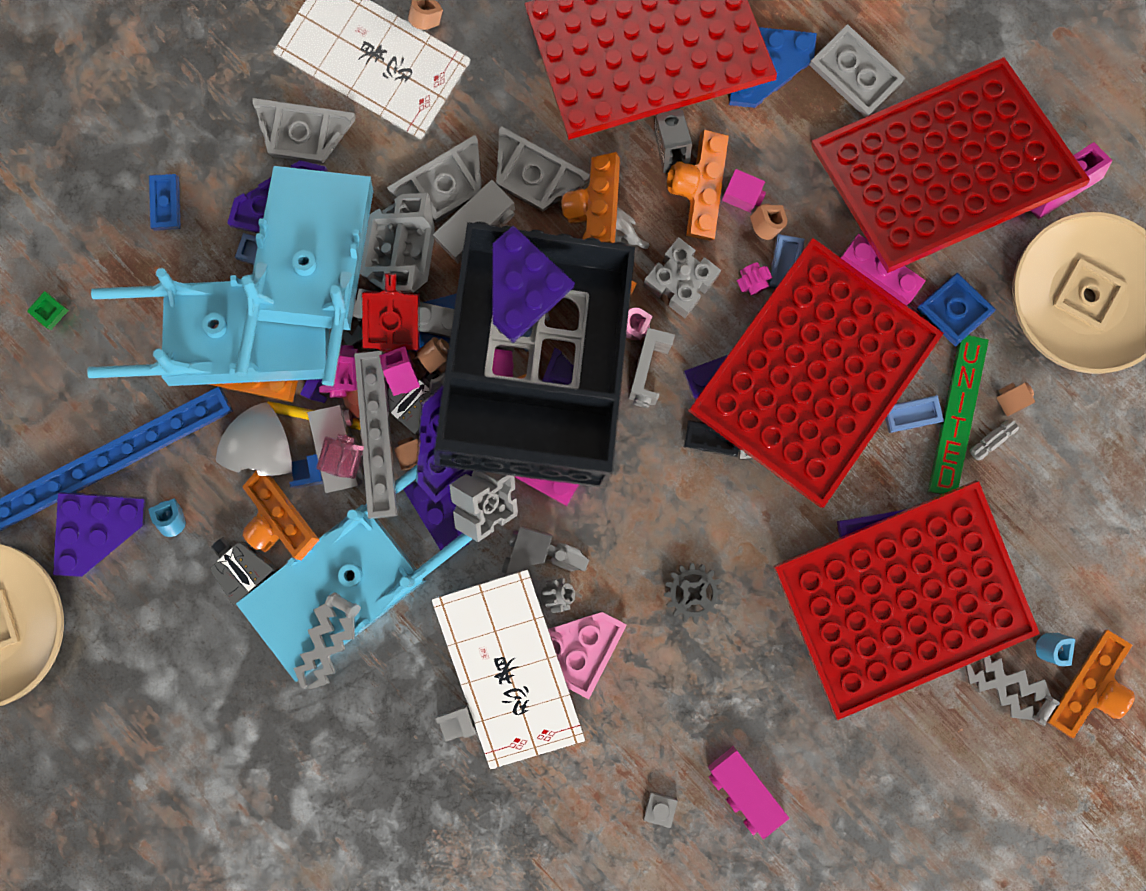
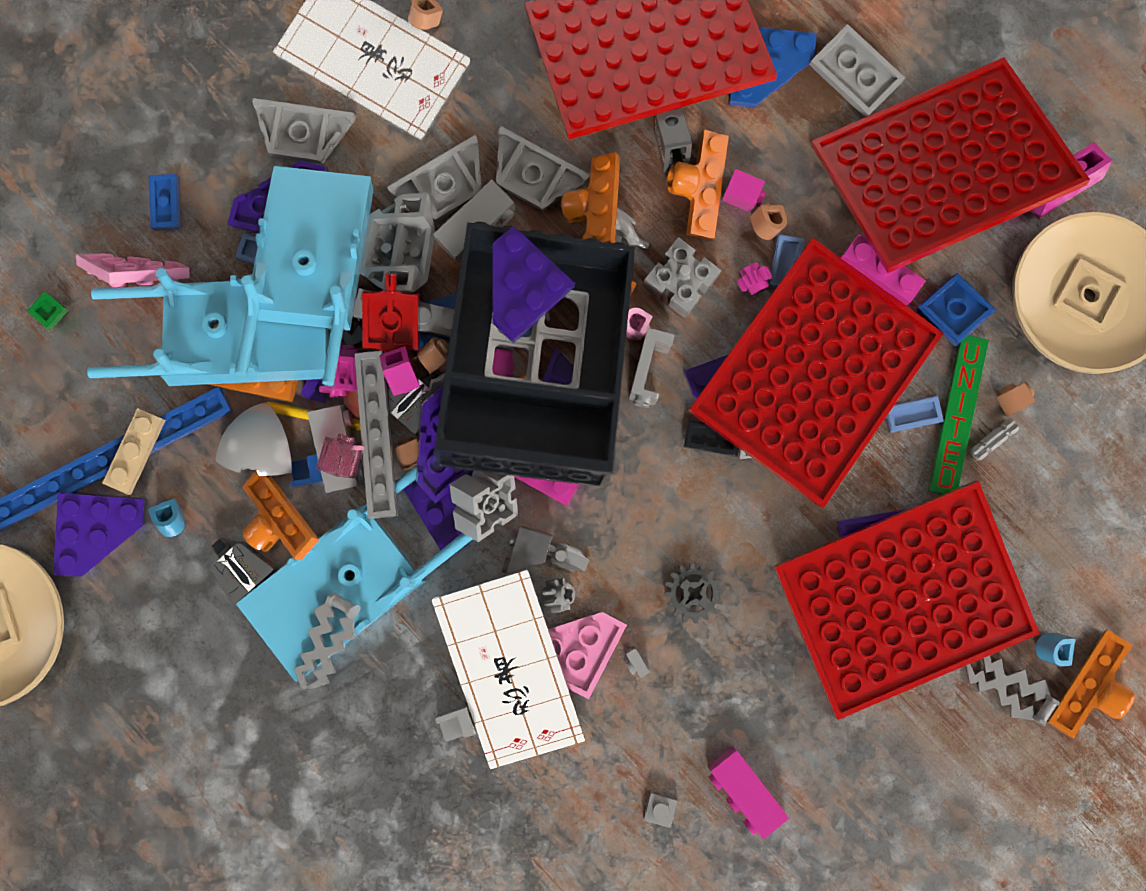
none -> bright pink plate [76,253,190,287]
none -> tan plate [102,408,166,495]
none -> light grey plate [624,646,650,678]

